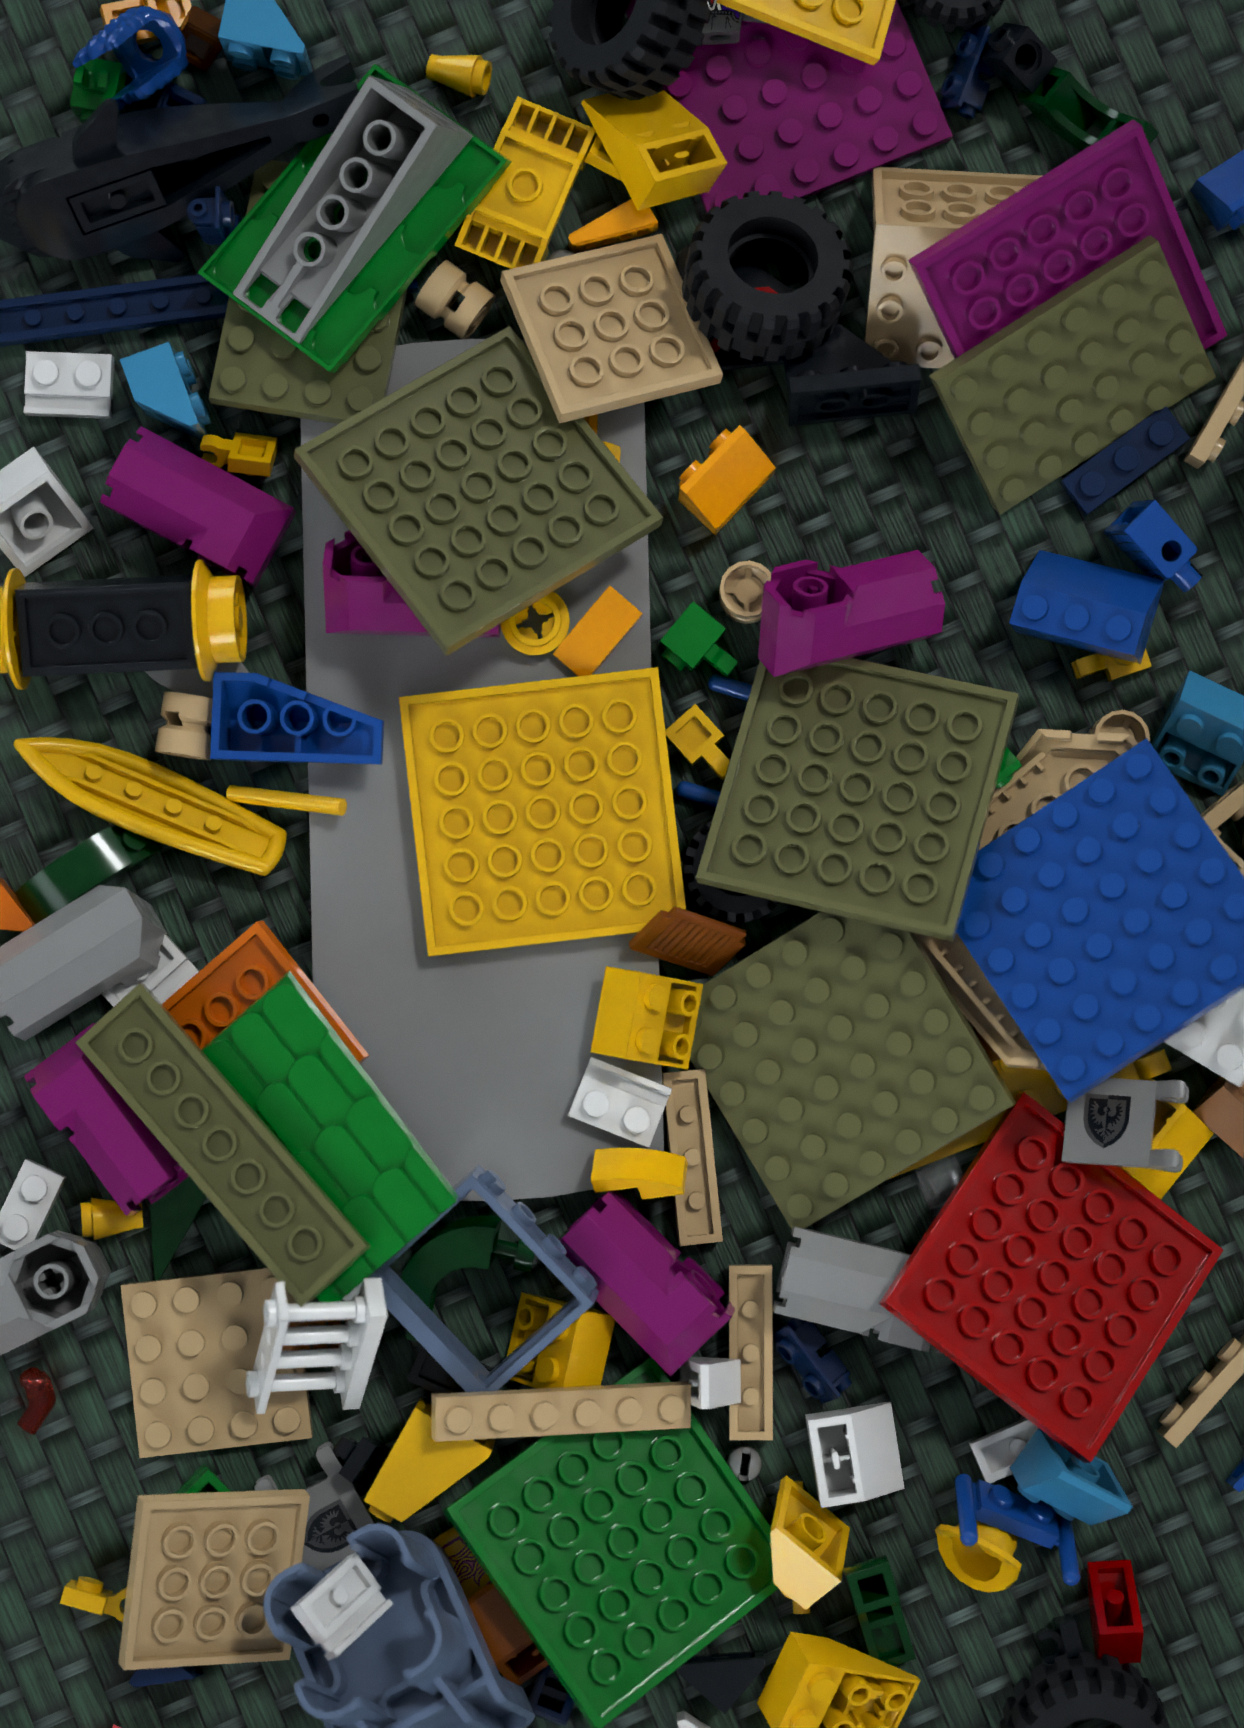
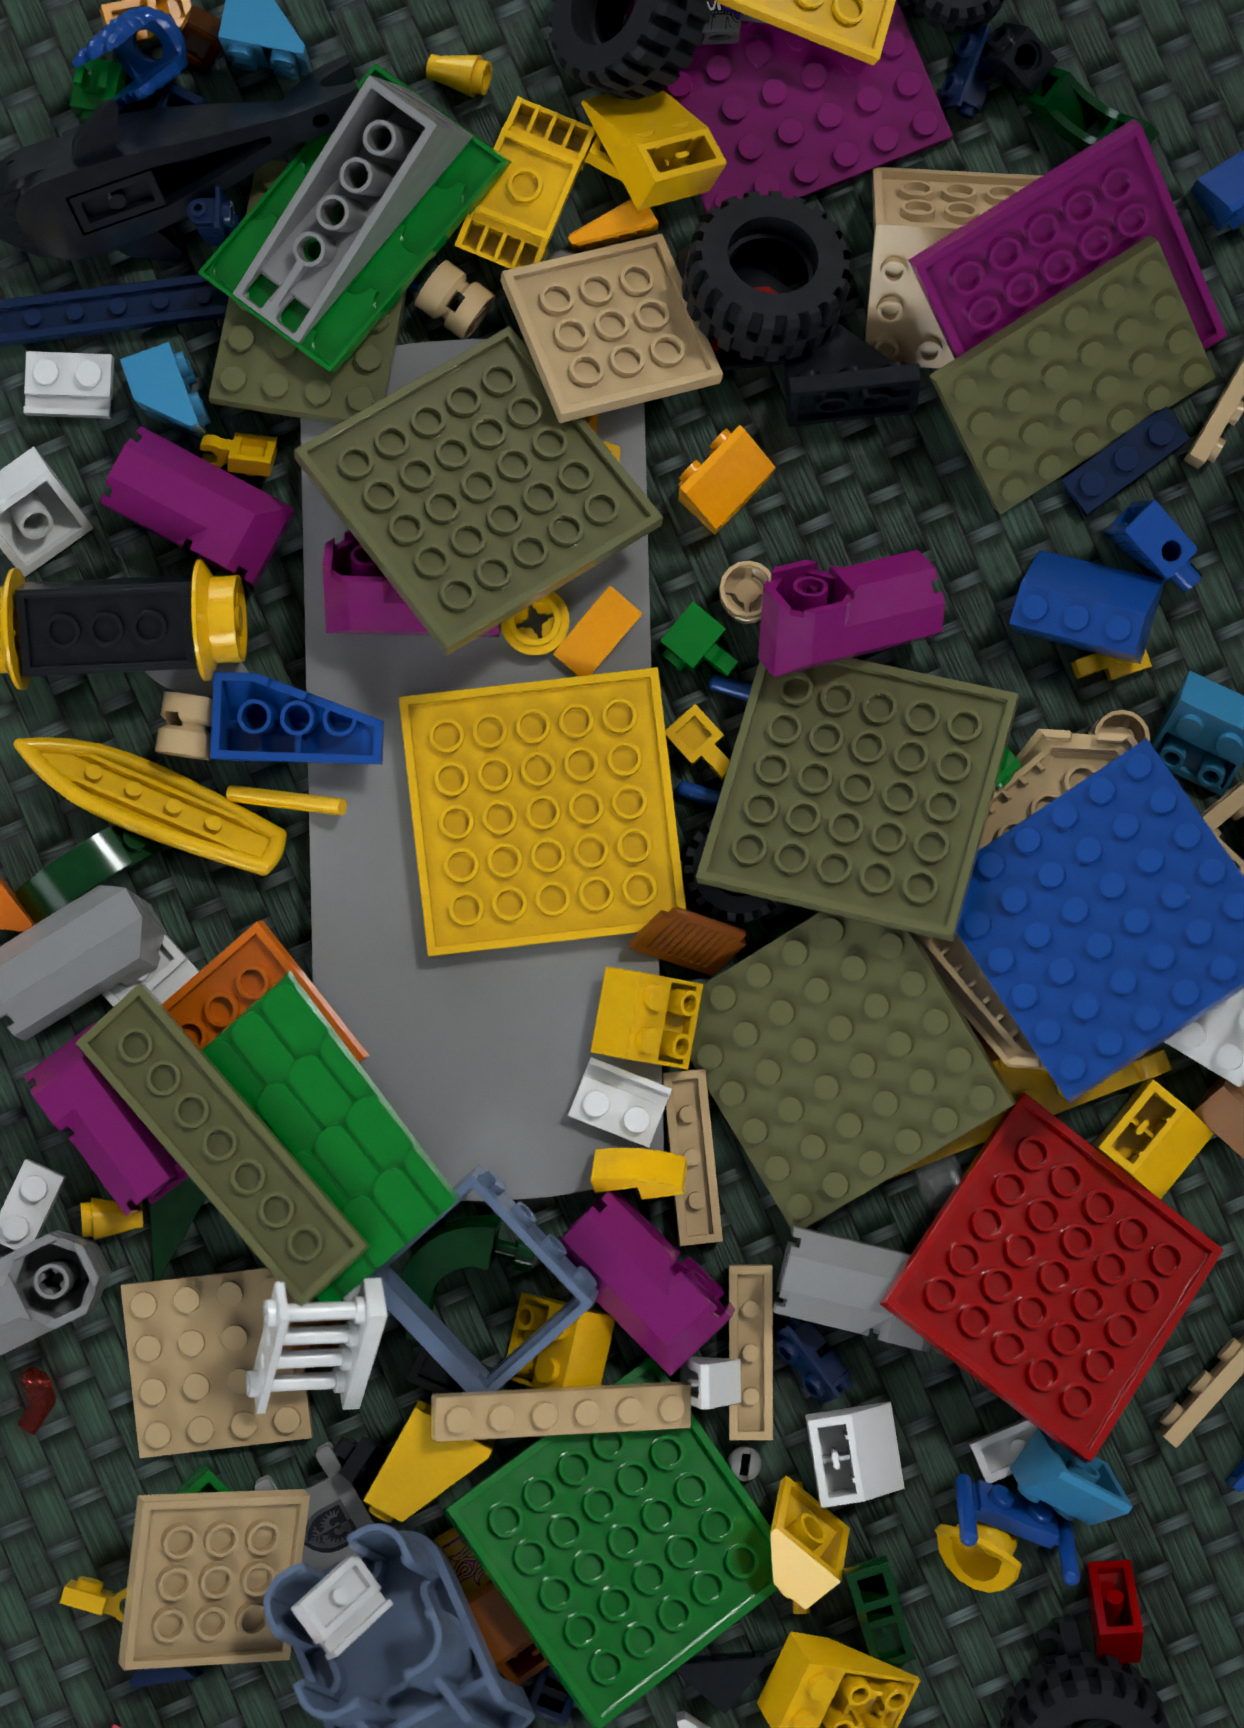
light grey flag [1062,1078,1189,1172] -> none

